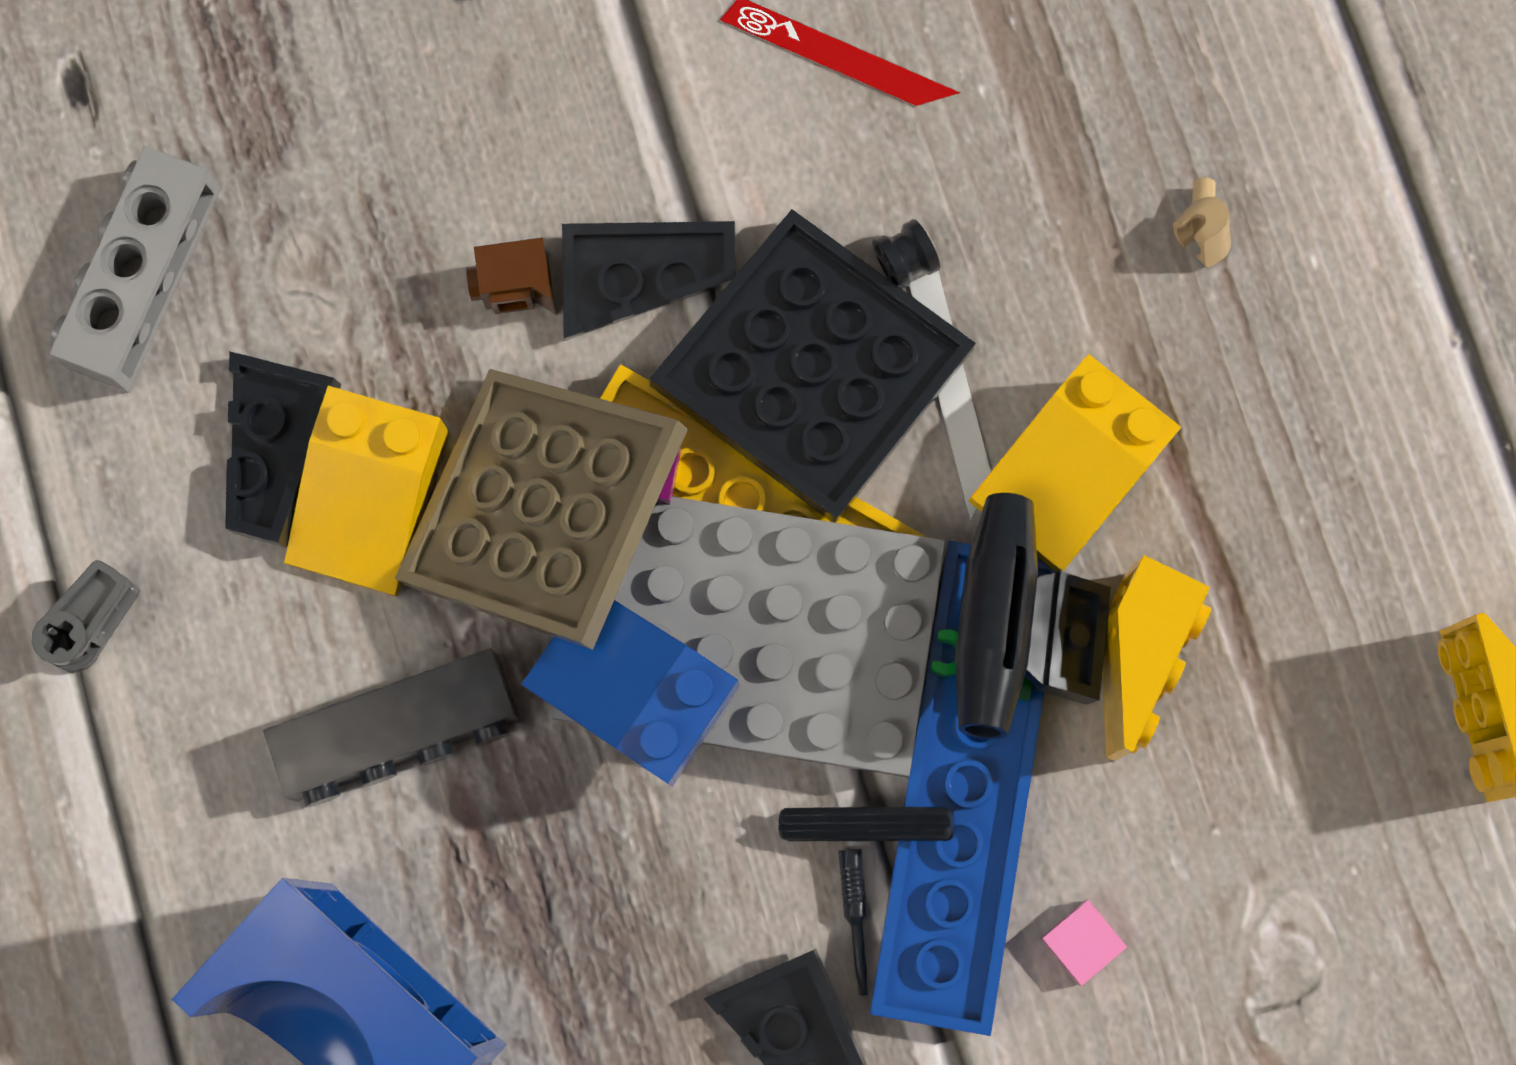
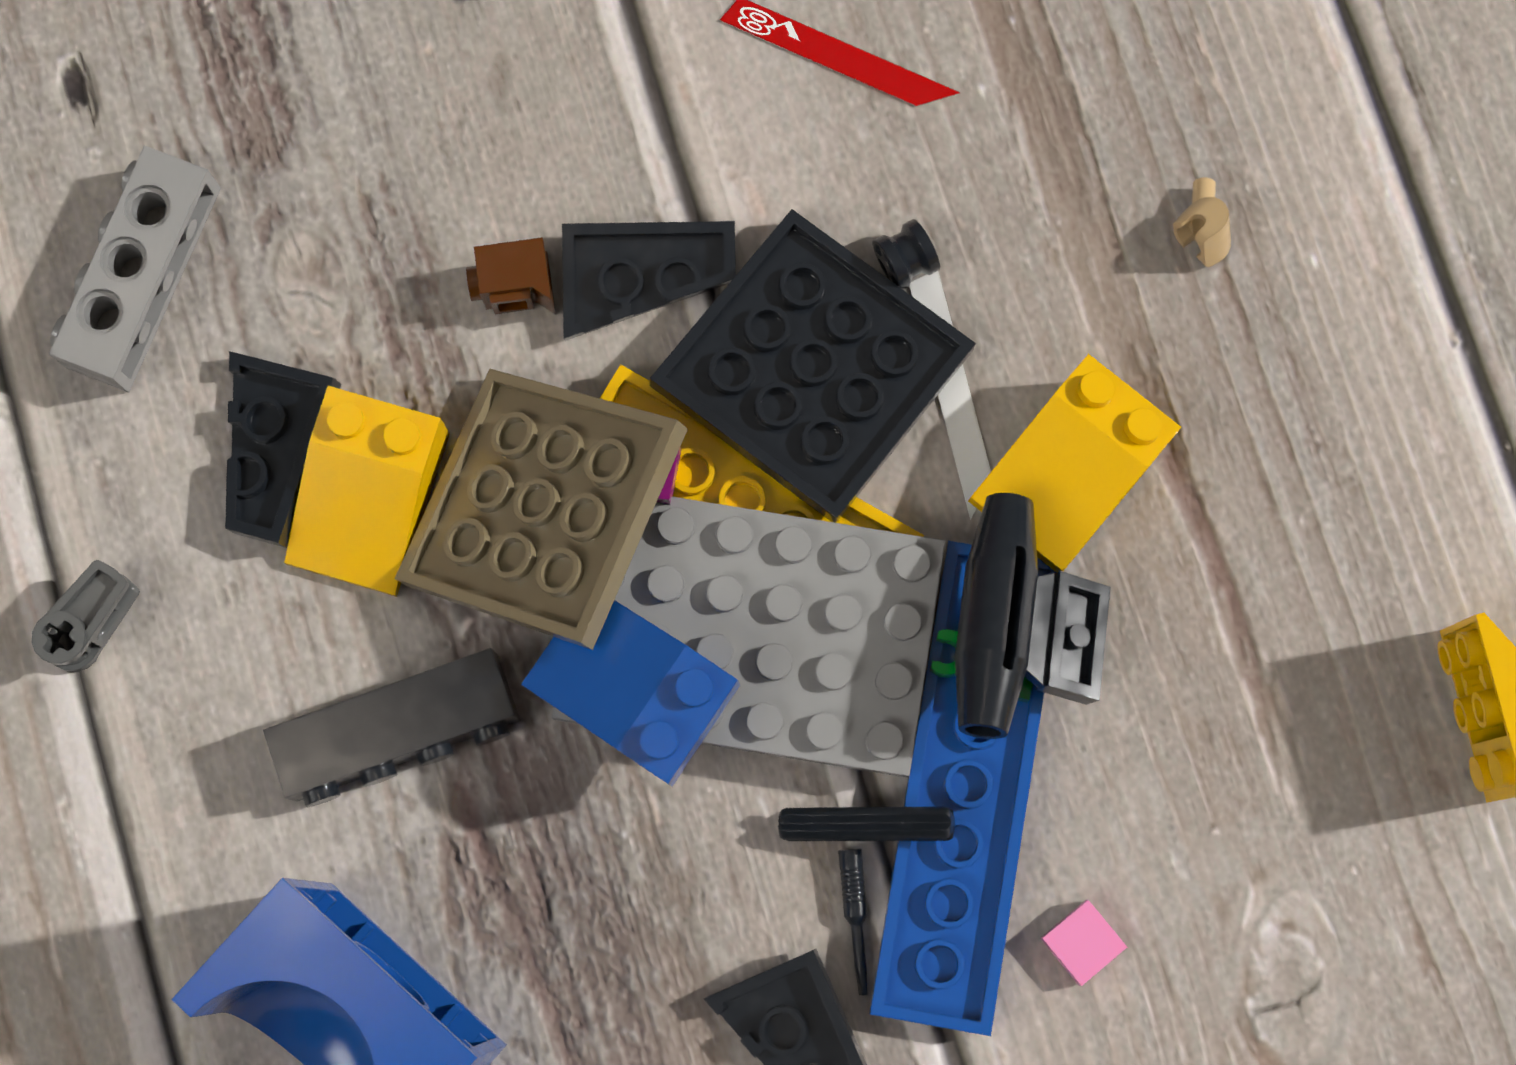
yellow slope [1102,555,1211,761] -> none

